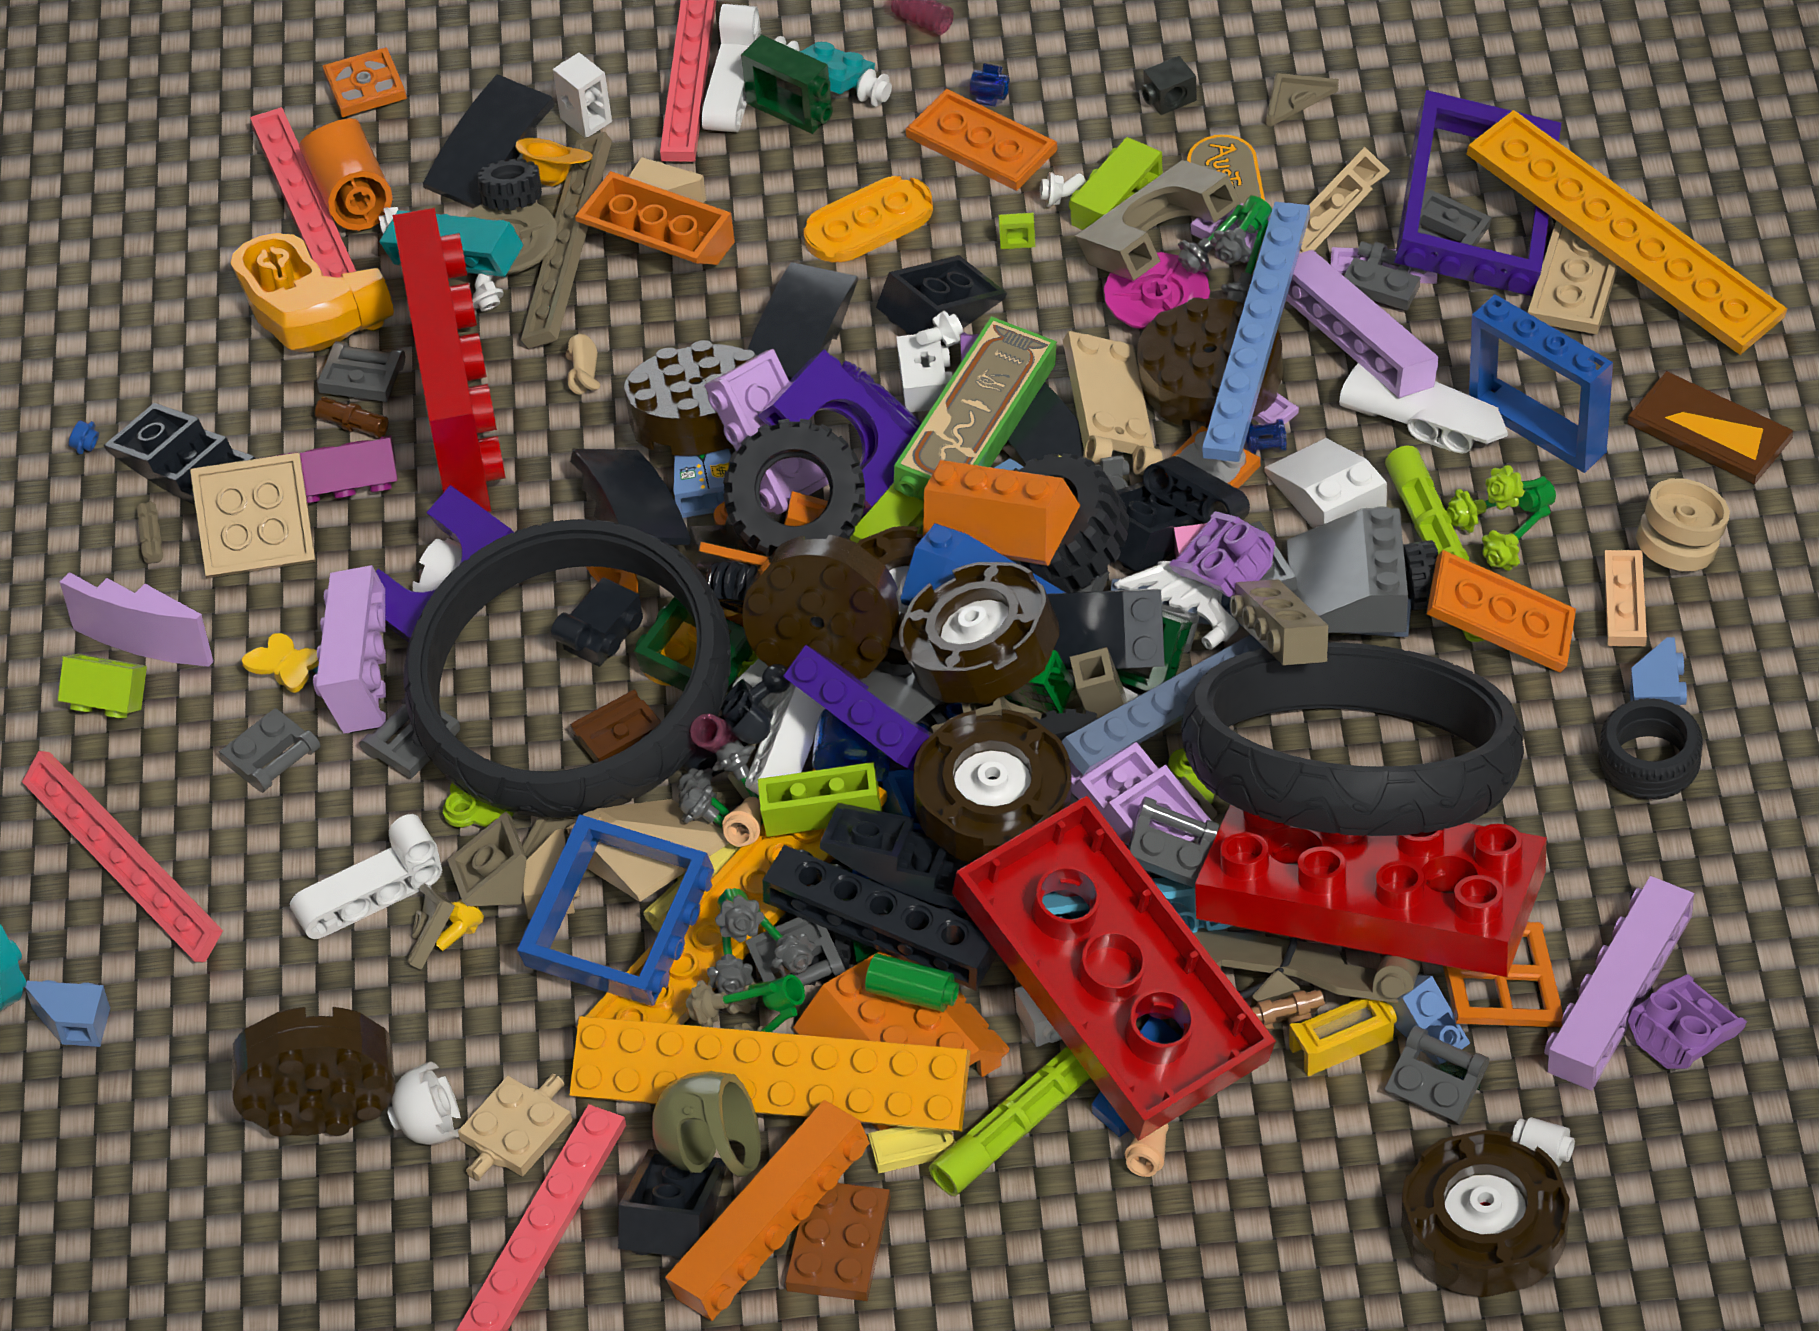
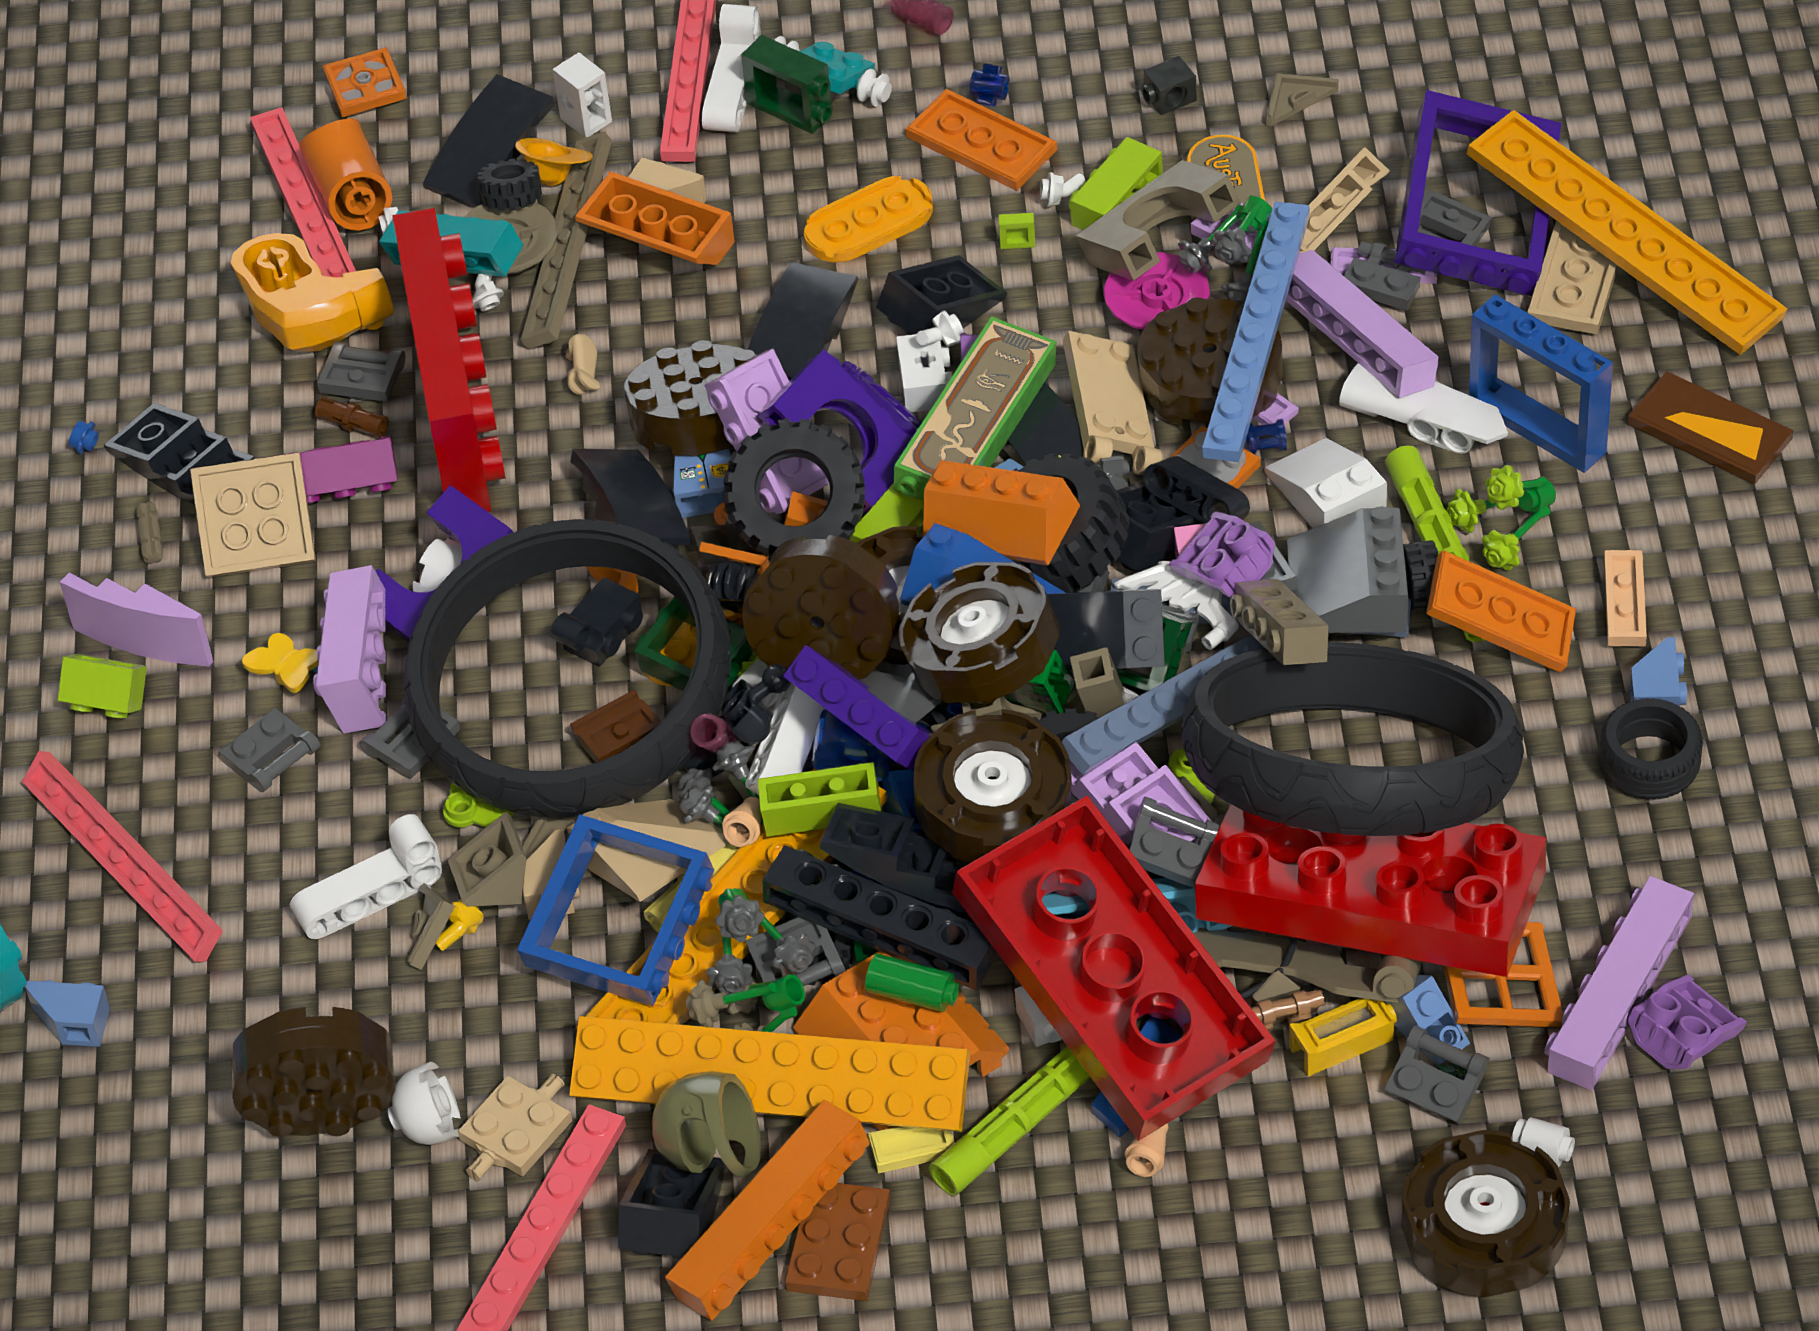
tan wheel [1636,478,1730,571] -> none

